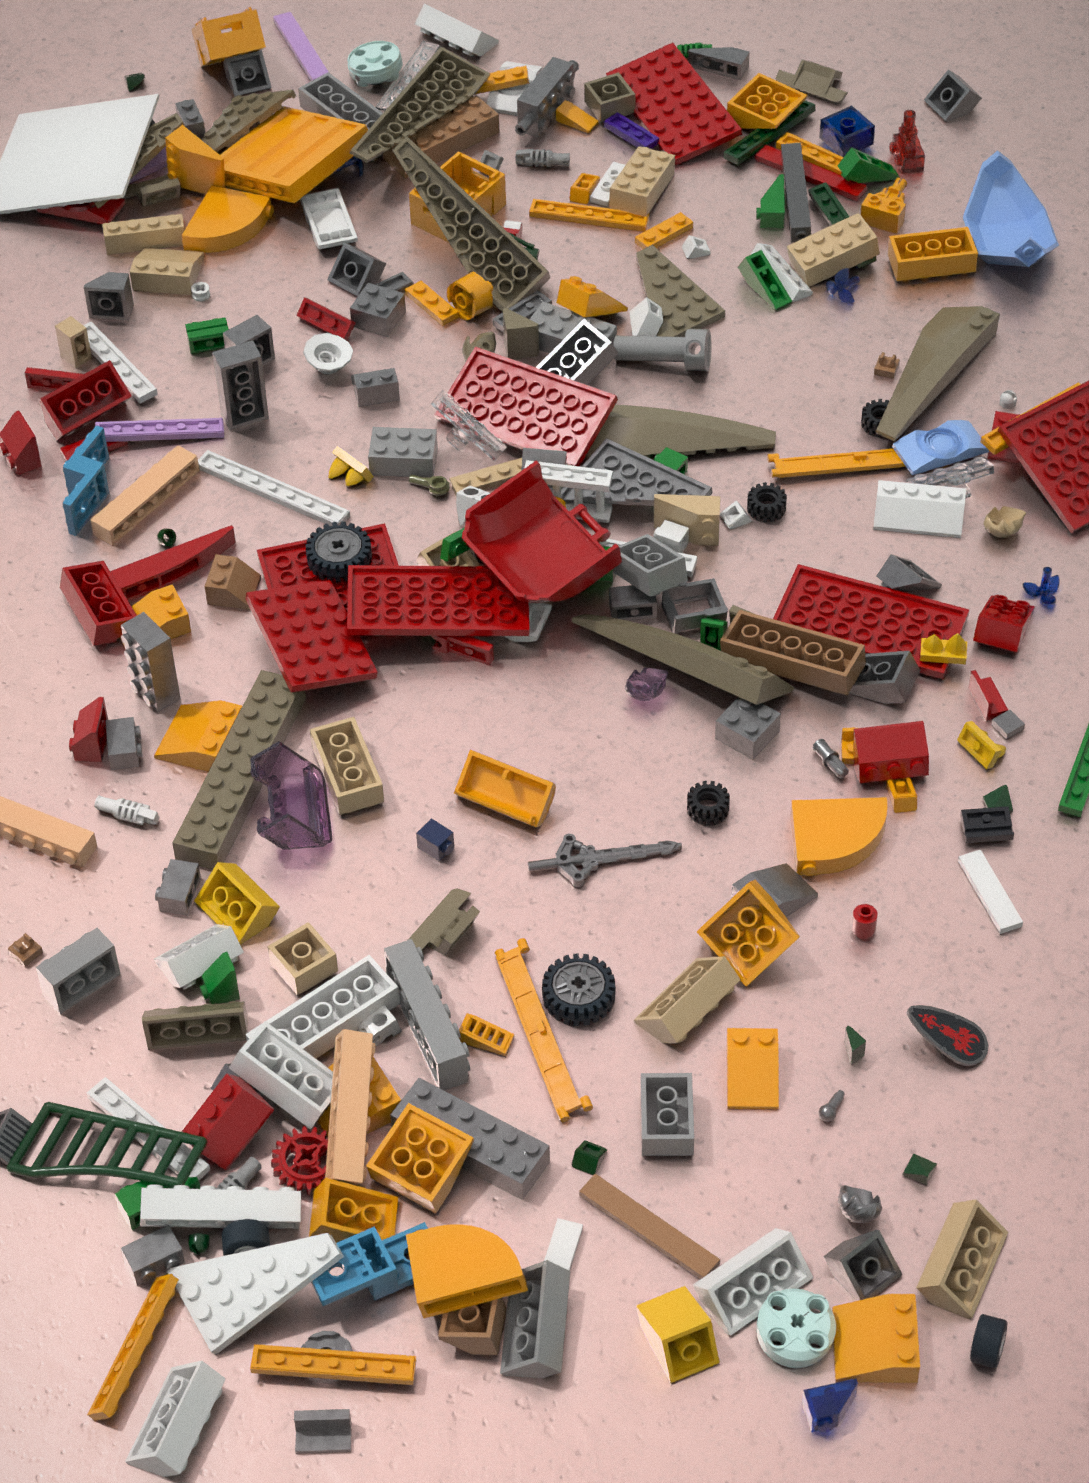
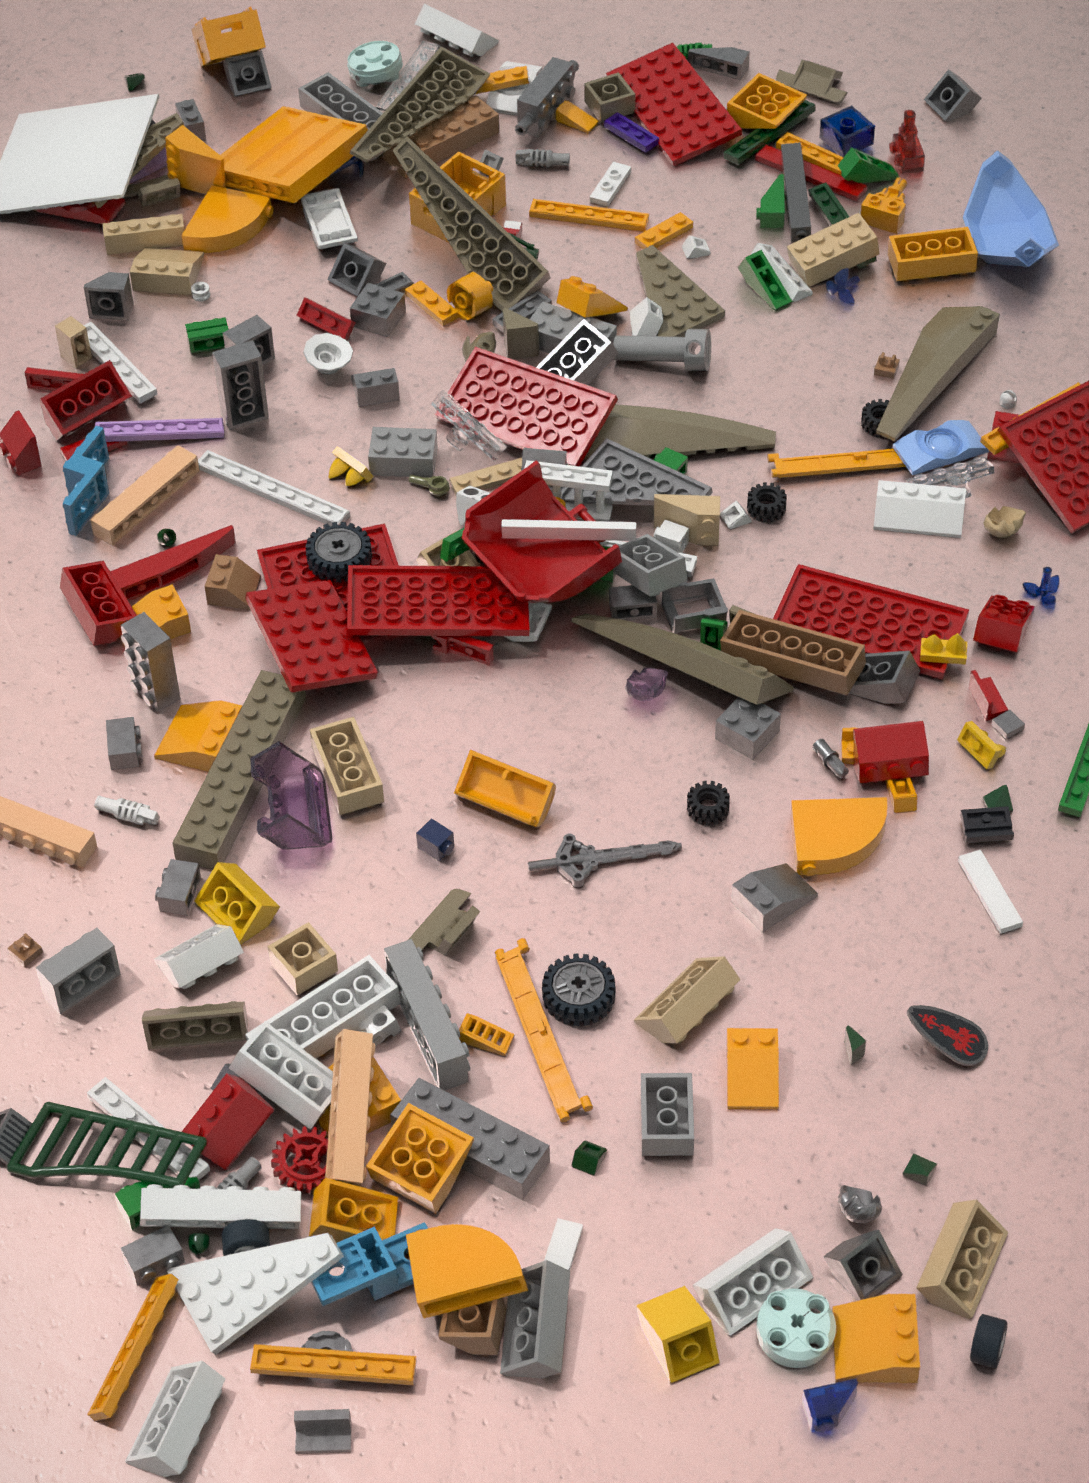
red slope [69,697,108,762] -> none
green slope [200,951,240,1004] -> none
dark tan wing [202,89,296,152] -> none
lavender tile [273,12,328,81] -> none
light orange slope [569,173,600,204] -> none
medium nougat tile [579,1173,720,1279] -> none
tan brick [609,146,675,217] -> none
light orange slope [696,880,800,987] -> none
flat silver piece [818,1090,845,1122] -> none
red brick [852,904,878,939] -> none
flat silver slope [876,554,942,592] -> none
none -> tile [501,519,636,541]

